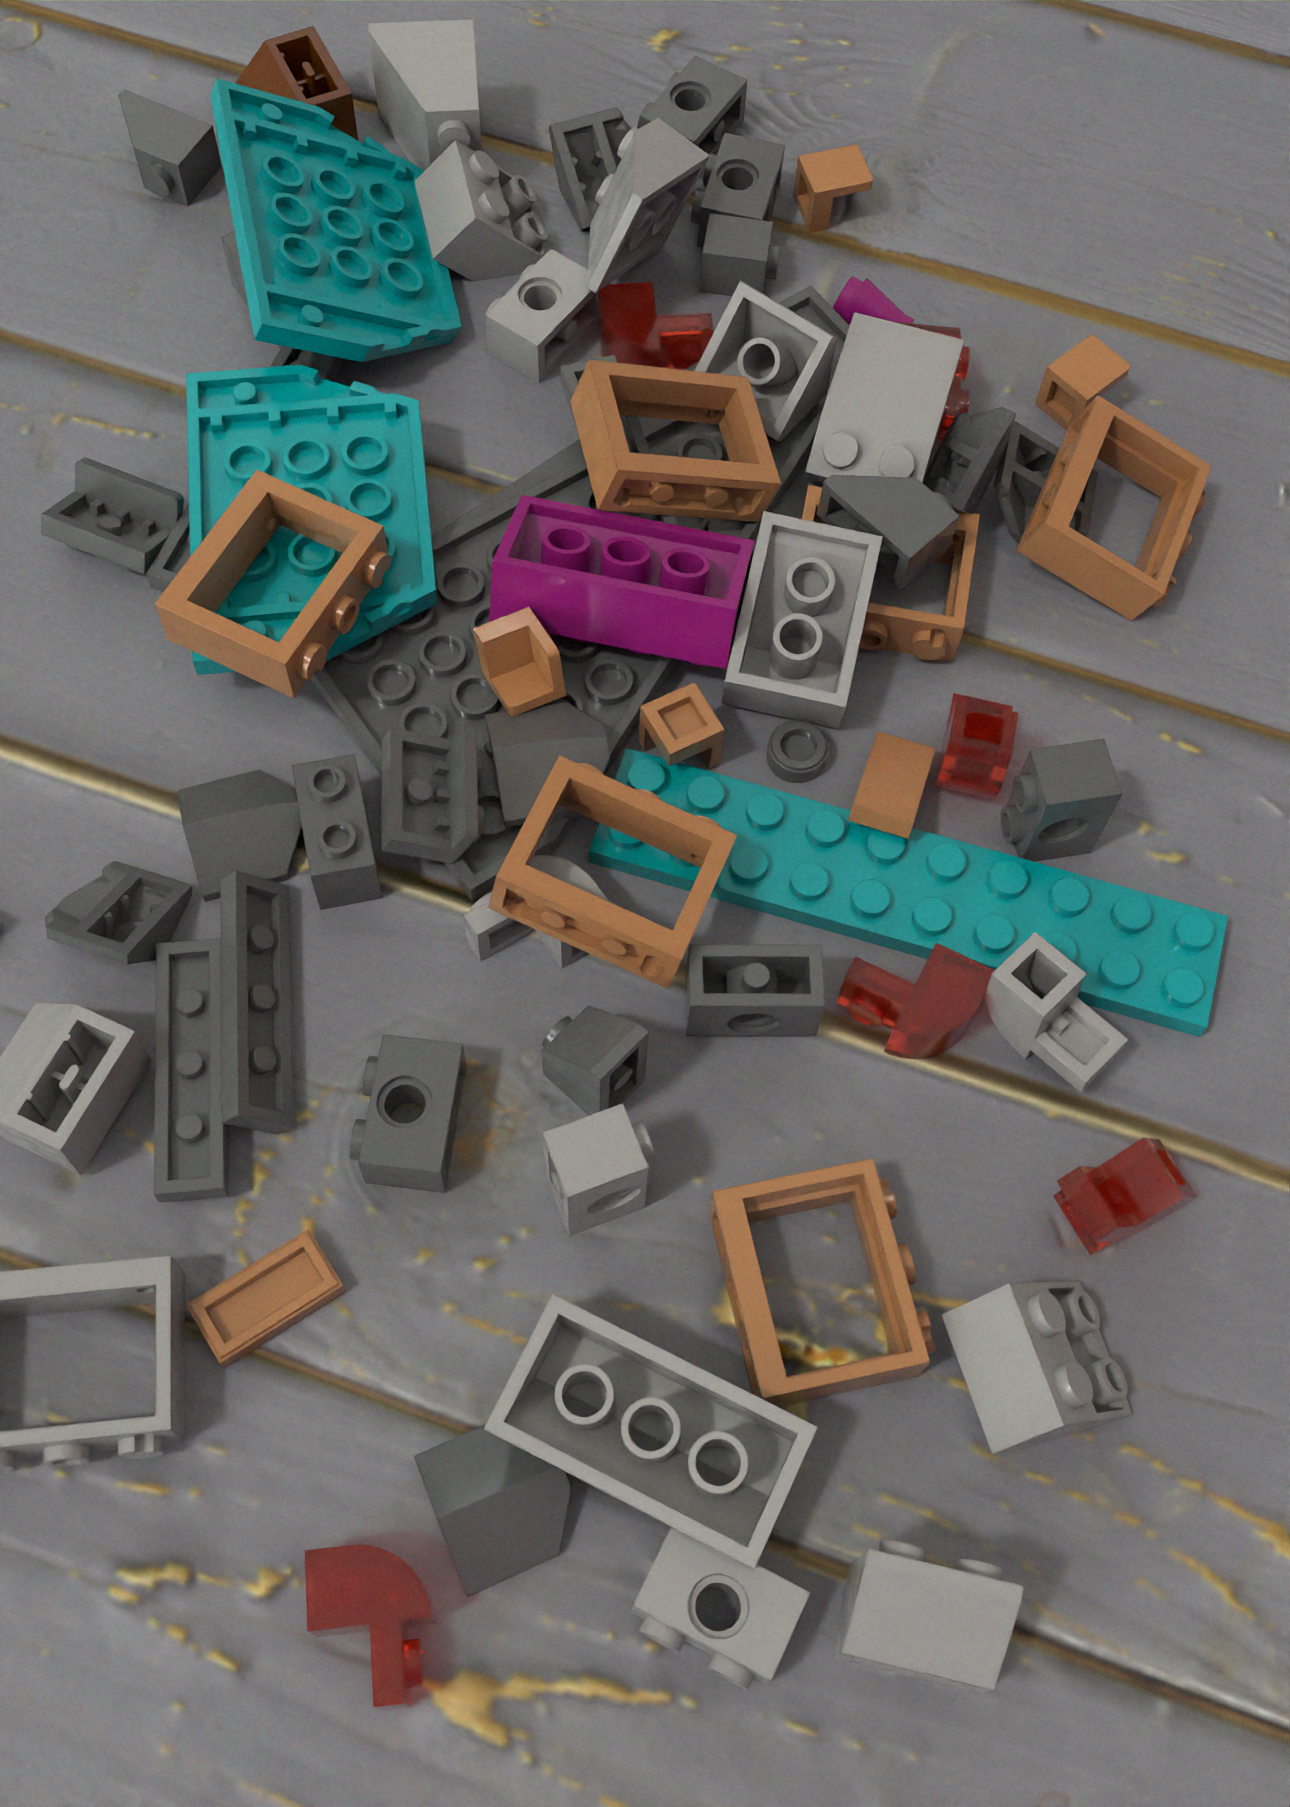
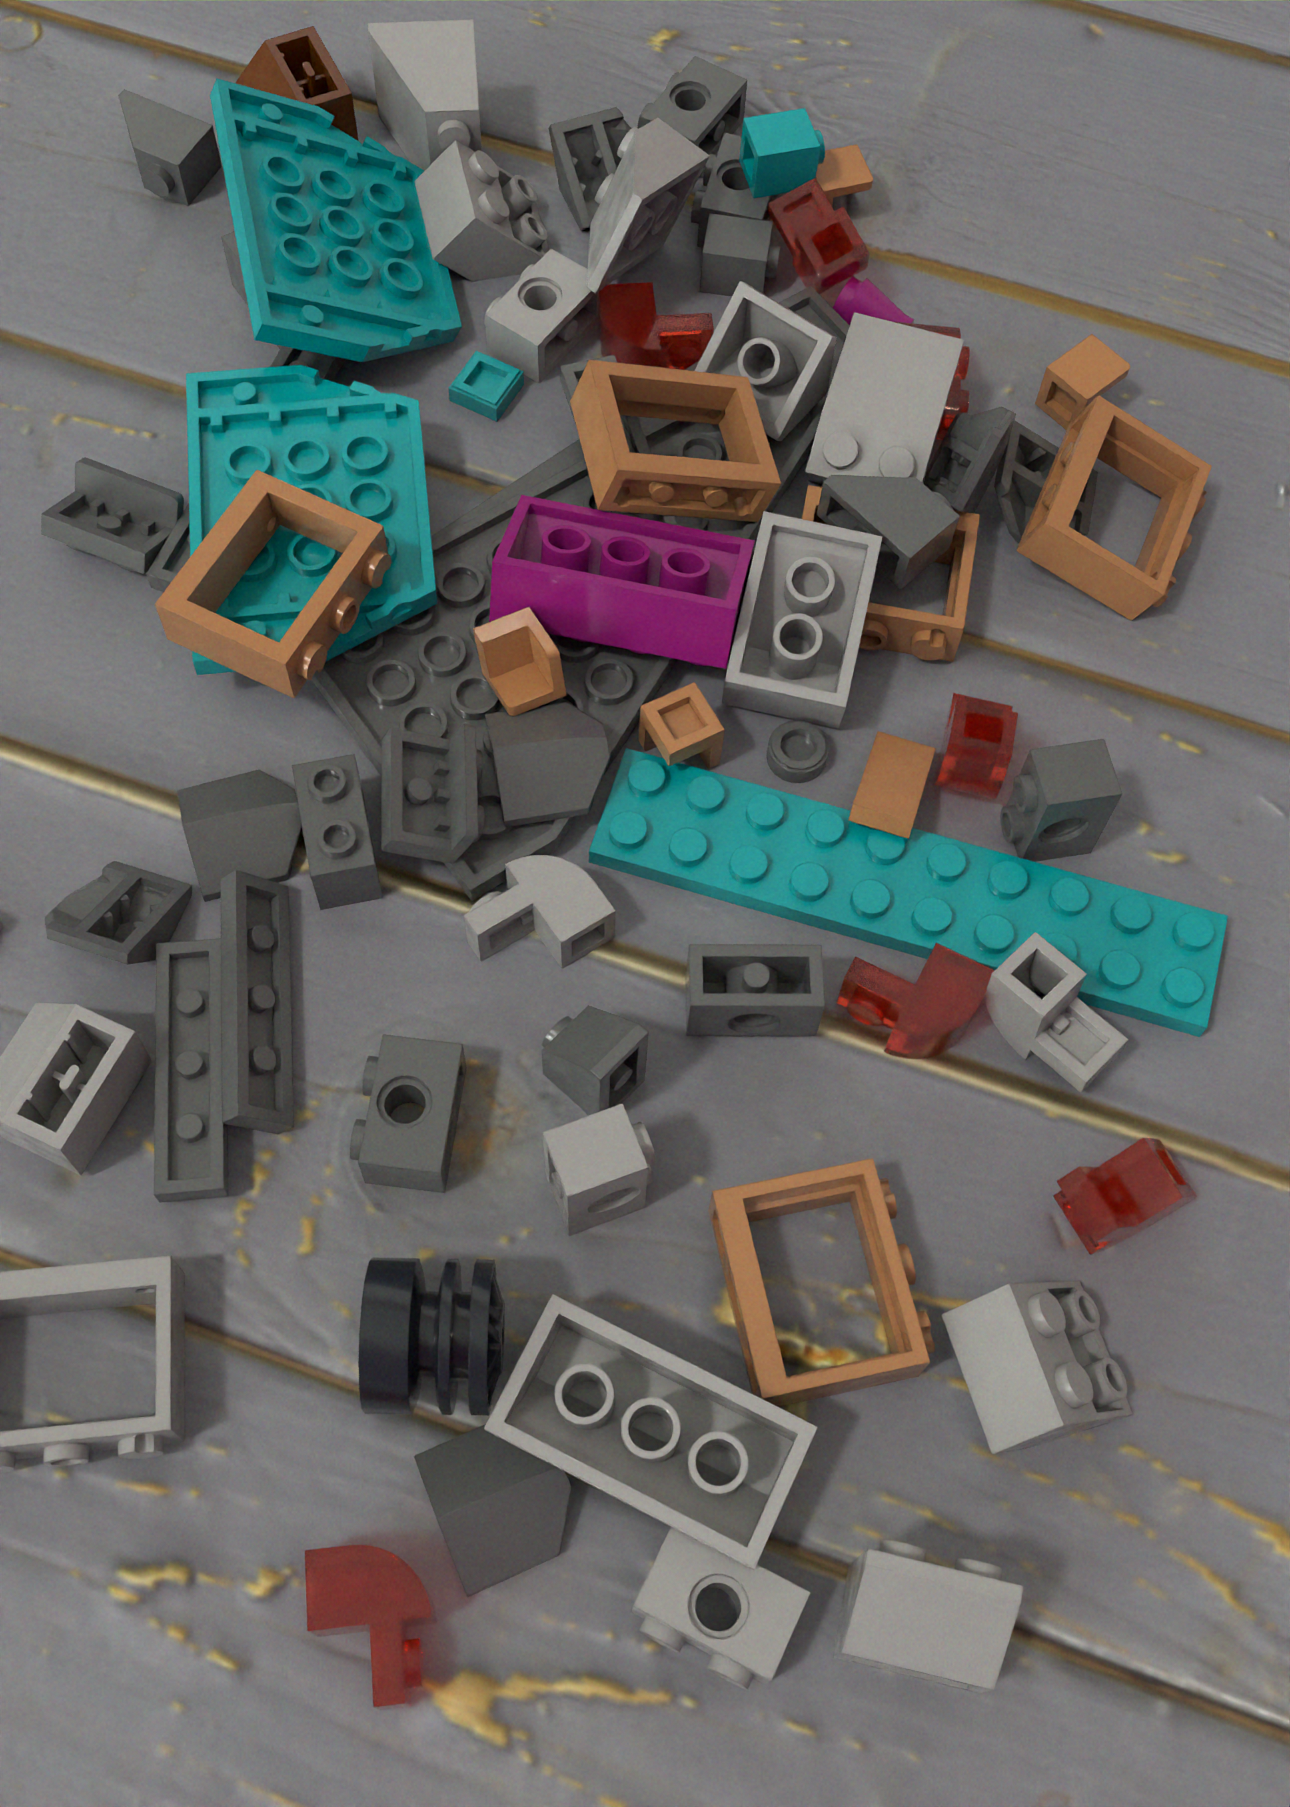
medium nougat tile [186,1229,346,1369] -> none
medium nougat window [488,755,737,989] -> none
none -> black wheel [358,1257,505,1416]
none -> teal tile [448,351,524,422]
none -> teal brick [739,108,825,198]
none -> clear red brick [768,178,870,294]

